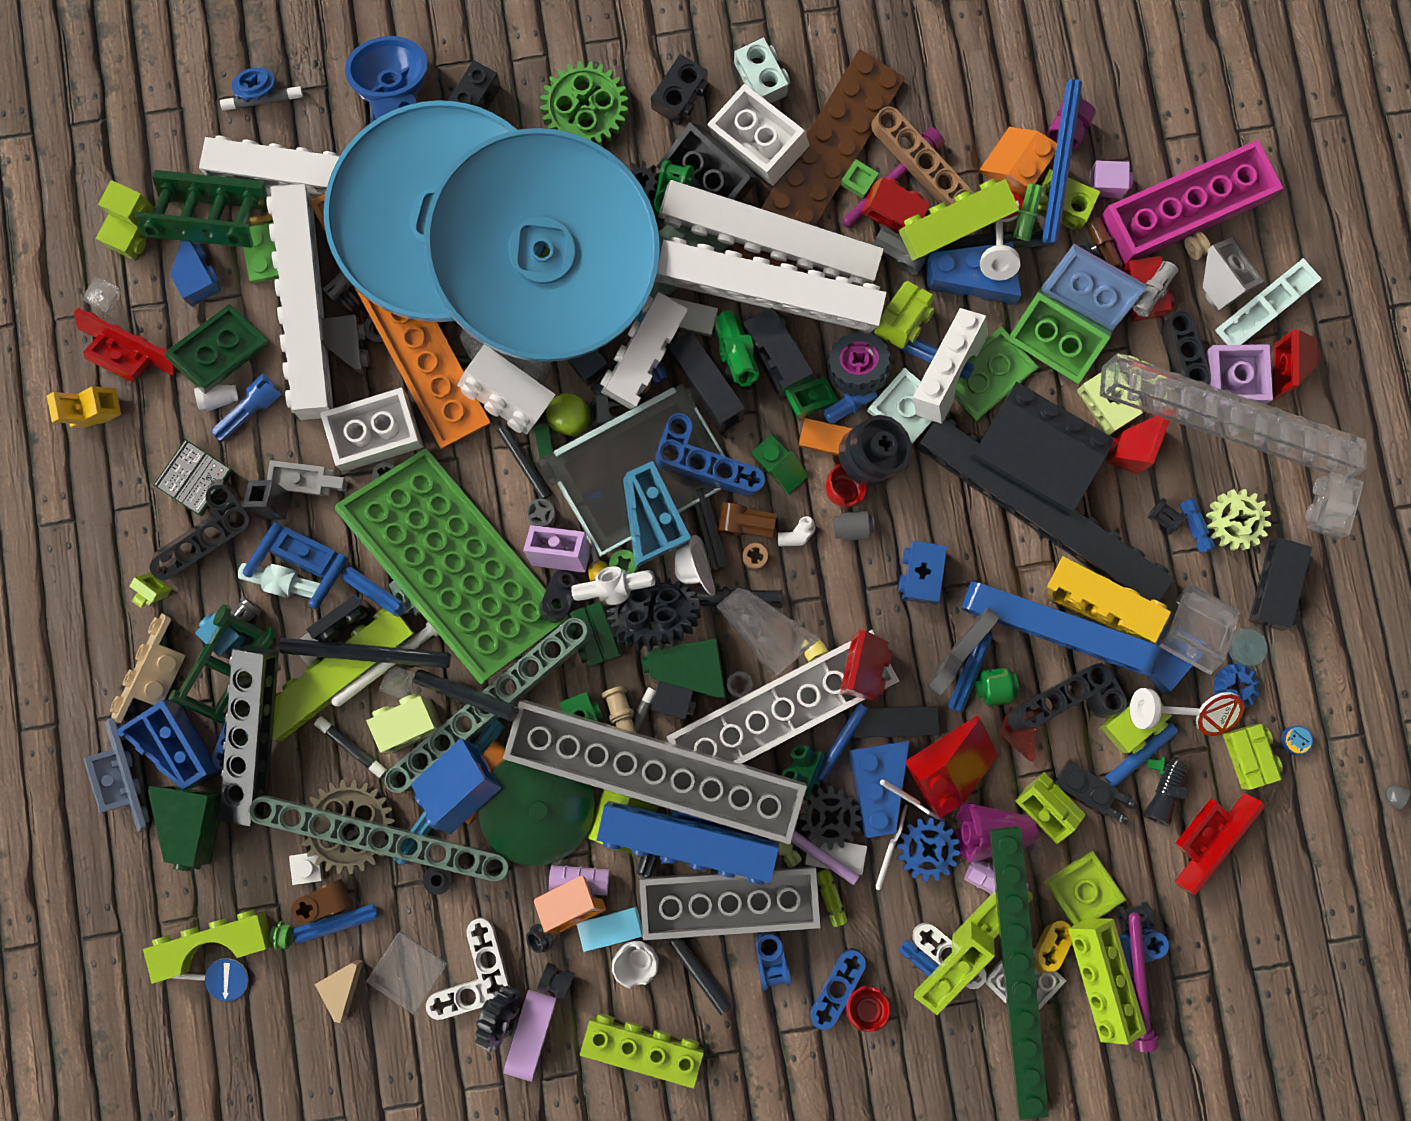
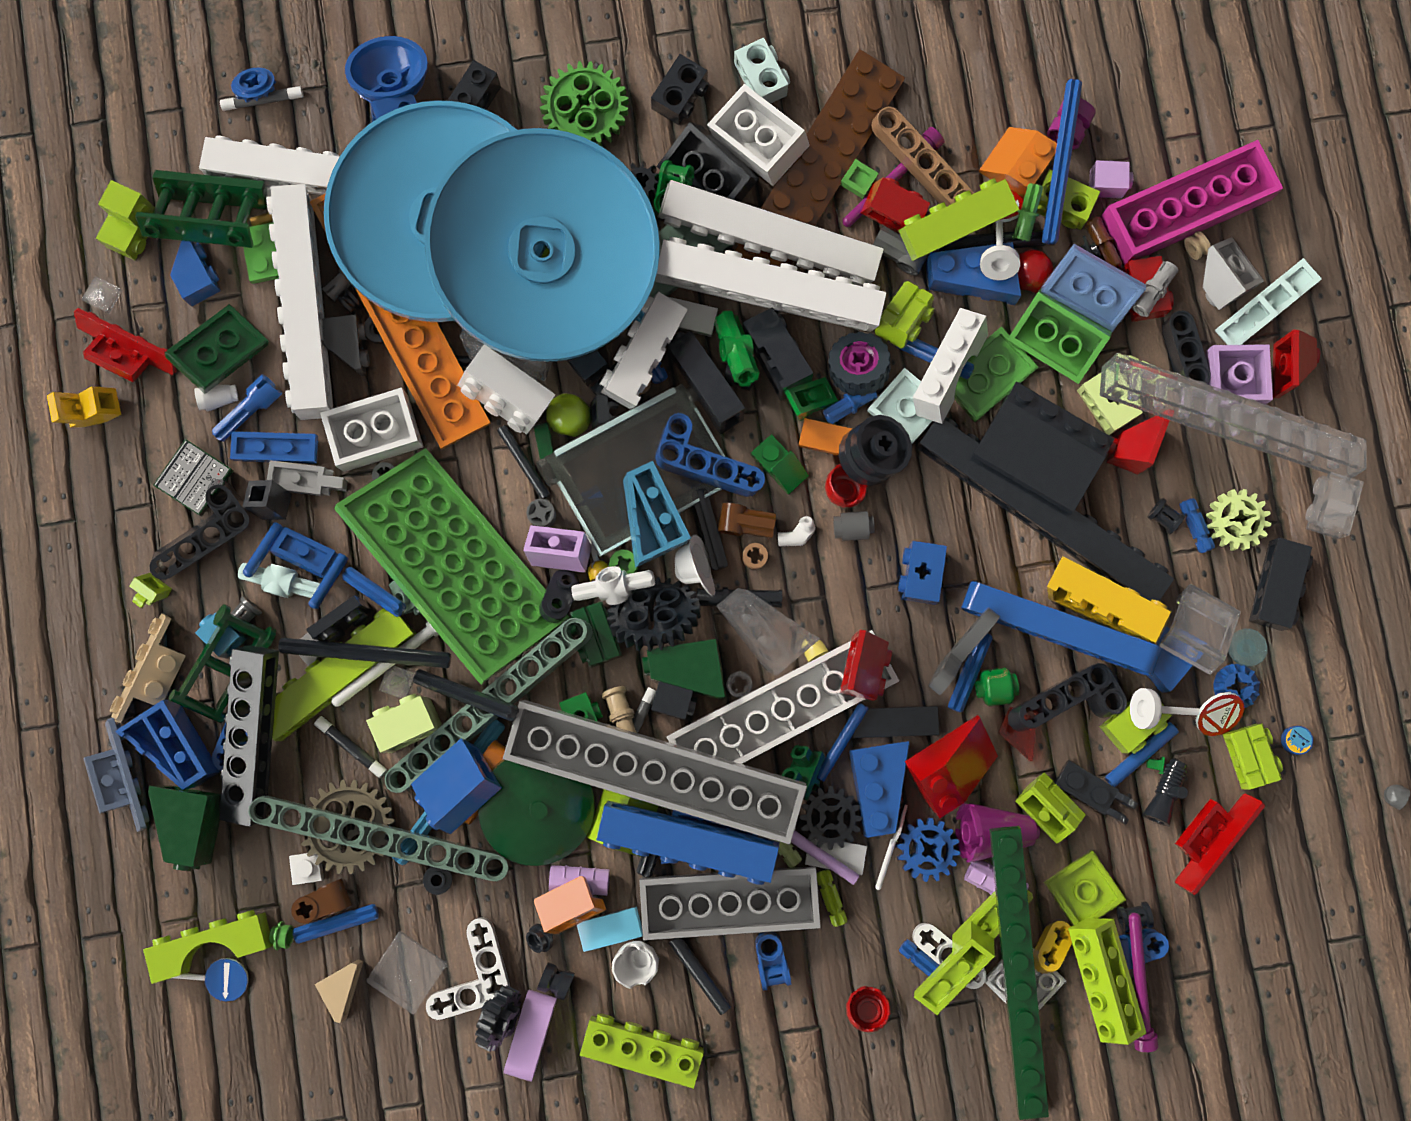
blue beam [810,949,866,1030] -> none
white piece [880,780,945,822] -> none
none -> blue plate [230,432,318,464]
none -> red hair [1017,250,1054,294]

